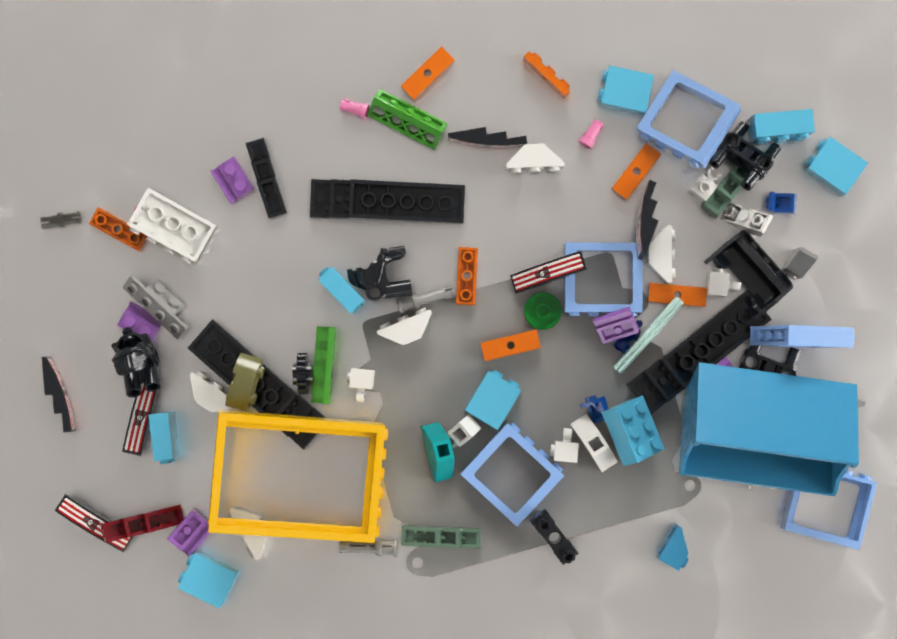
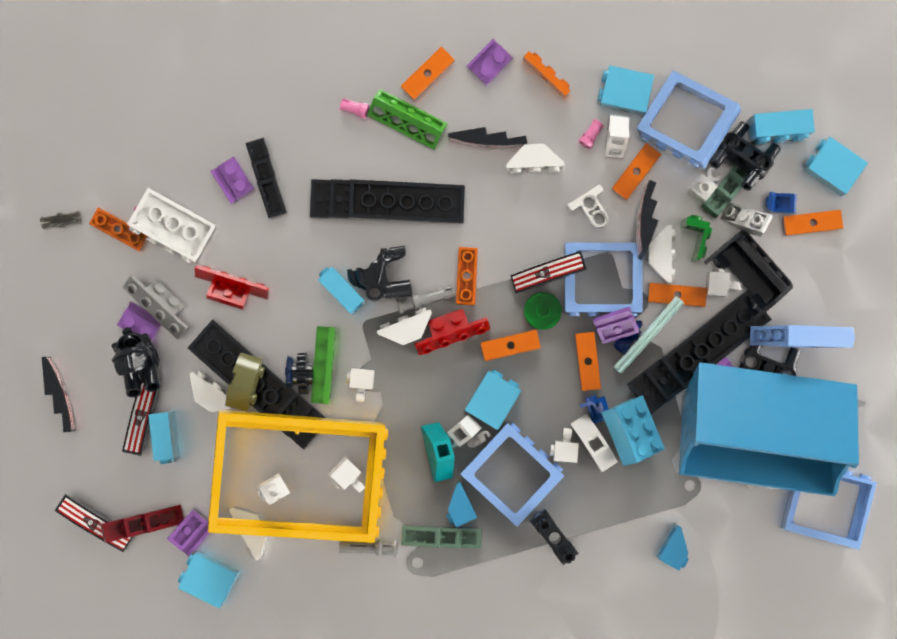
light grey slope [782,247,819,280] -> none
none -> red bracket [194,265,269,310]
none -> white brick [257,473,290,505]
none -> dark blue piece [285,356,294,388]
none -> white brick [329,457,365,493]
none -> red bracket [414,308,491,355]
none -> dark azure slope [446,481,477,528]
none -> medium lavender plate [467,39,513,86]
none -> light grey piece [467,431,492,449]
none -> white tile [566,184,608,229]
none -> orange tile [575,332,601,391]
none -> white tile [604,113,630,158]
none -> green bracket [680,215,712,262]
none -> orange tile [782,210,843,236]

